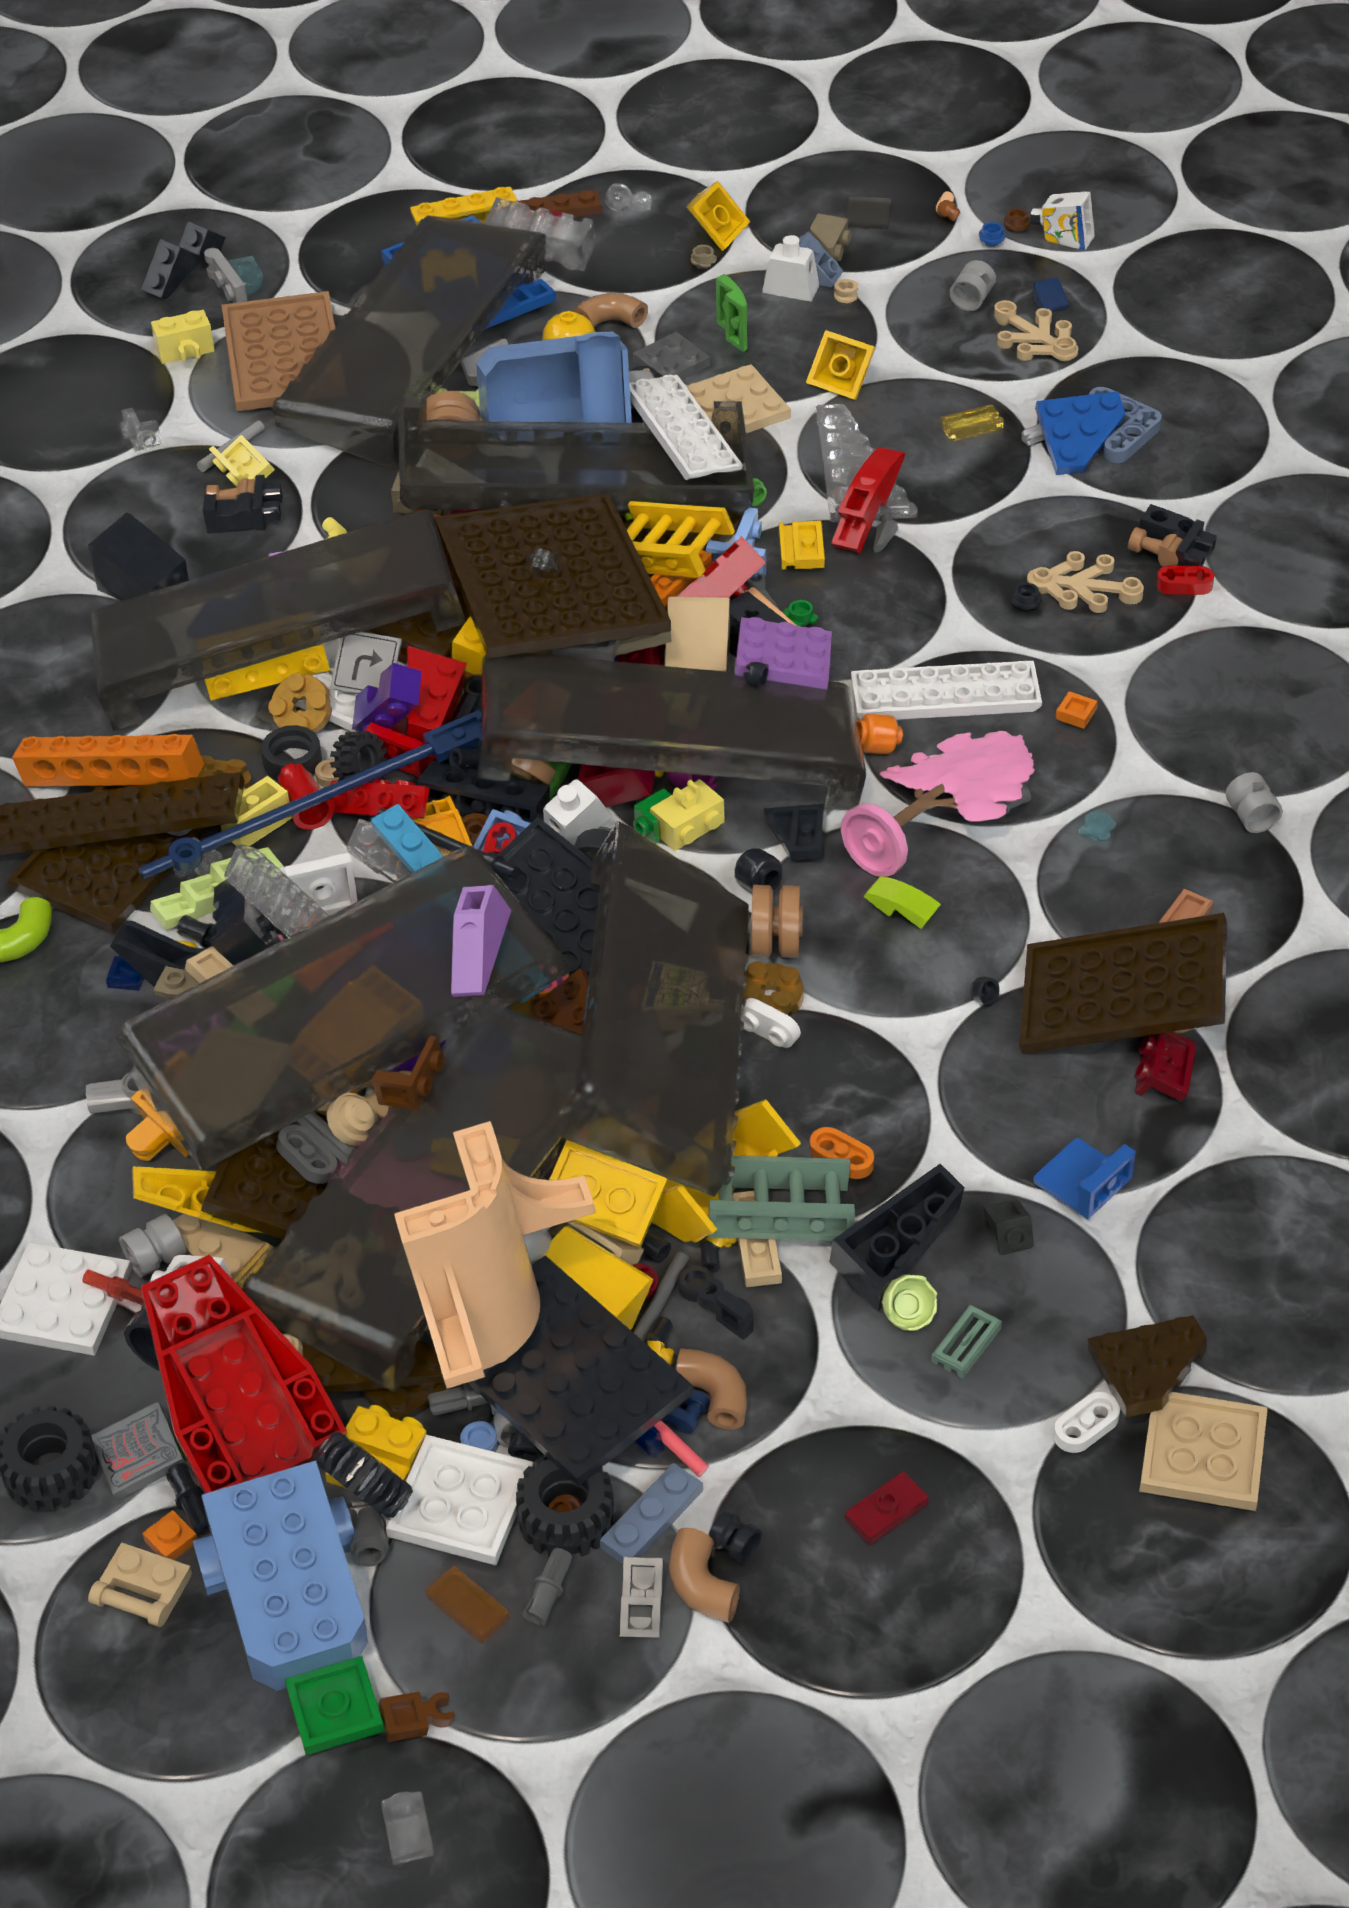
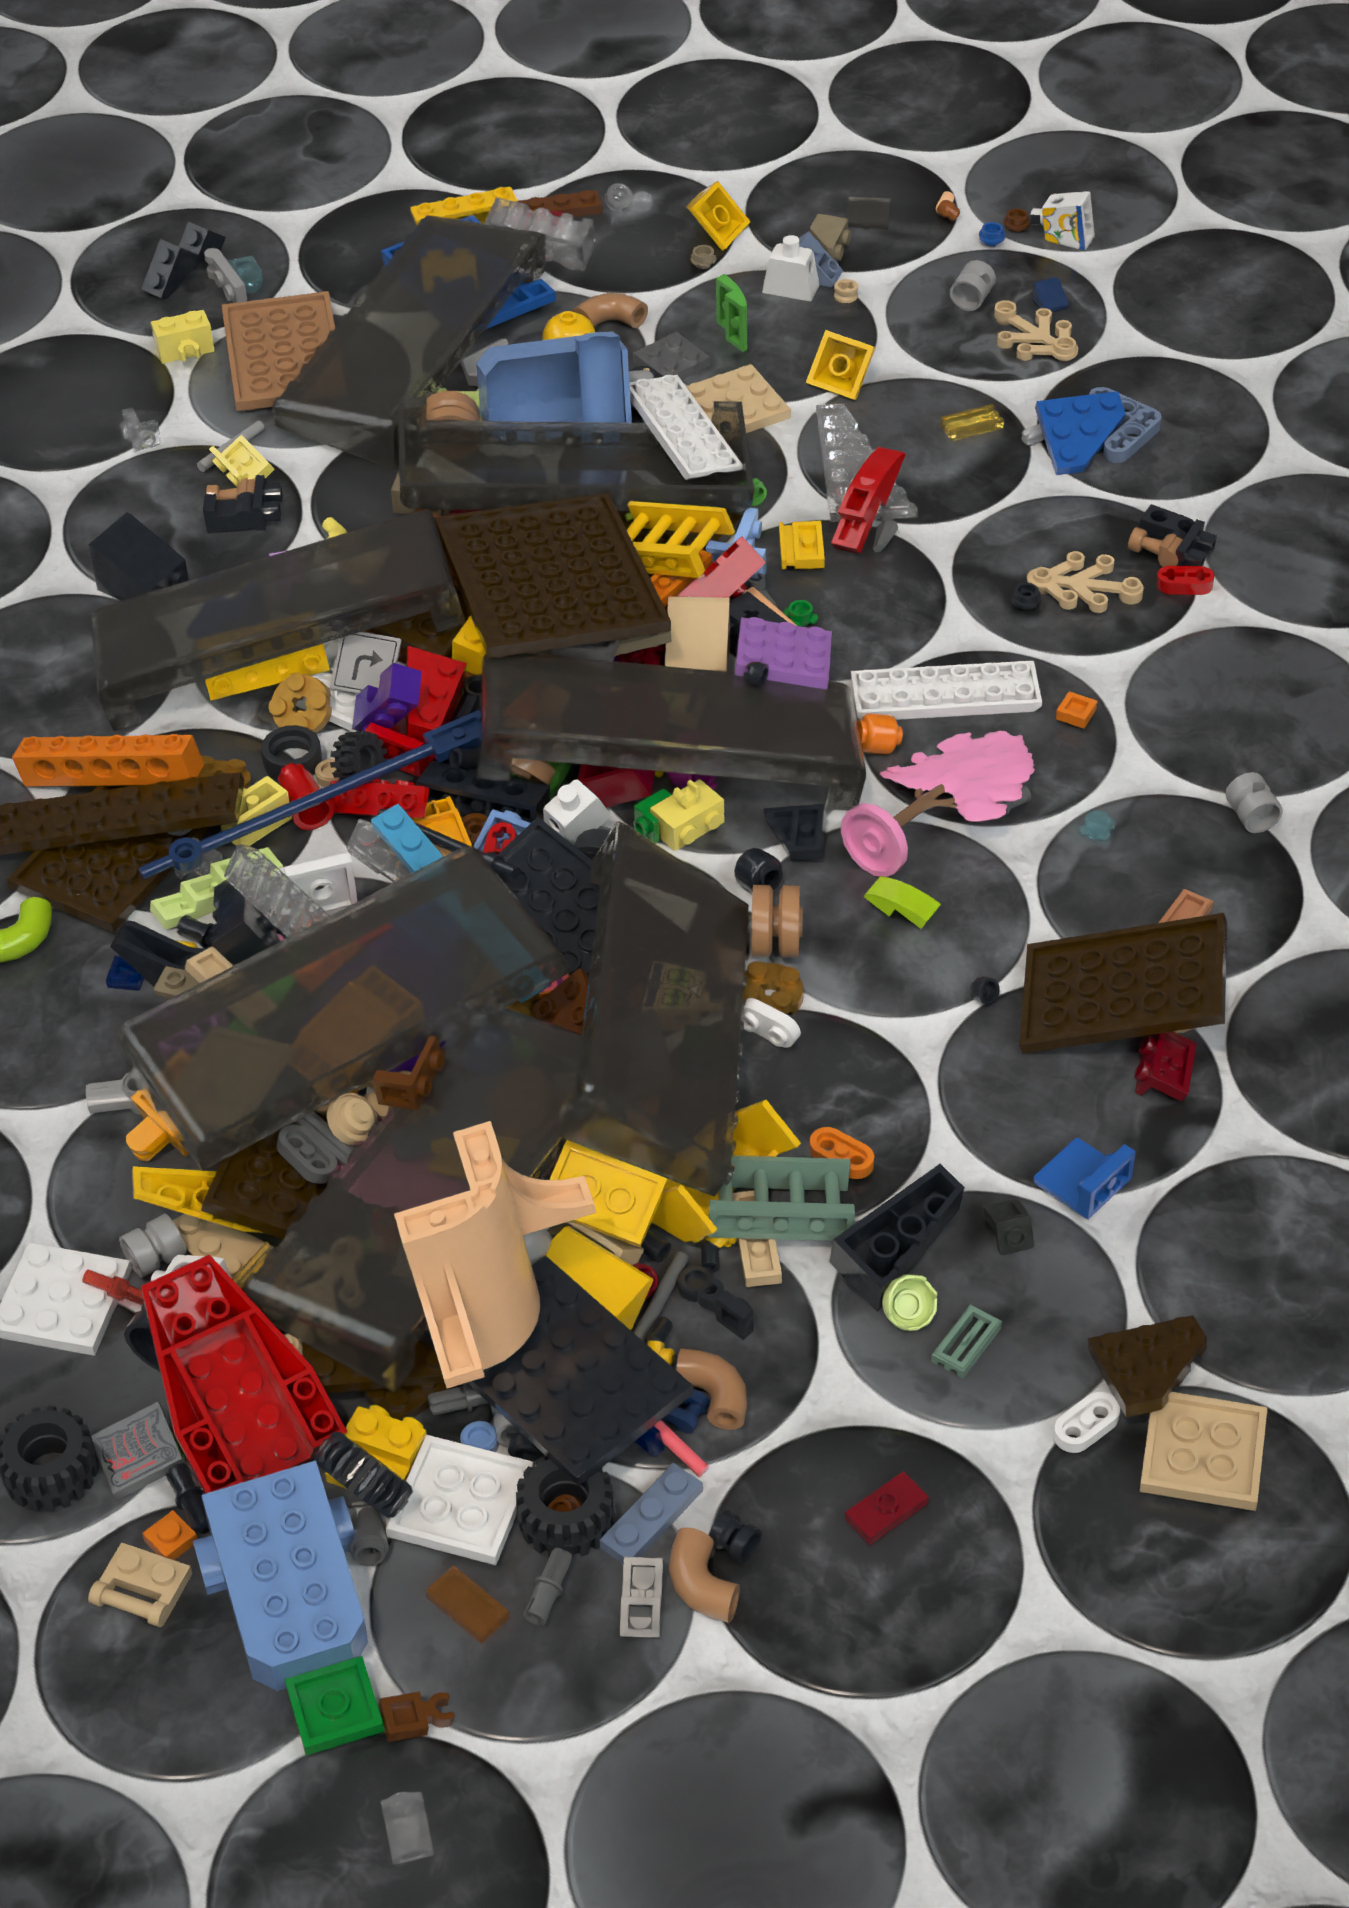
medium lavender slope [451,885,511,997] -> none
clear smoke plate [528,548,558,573] -> none

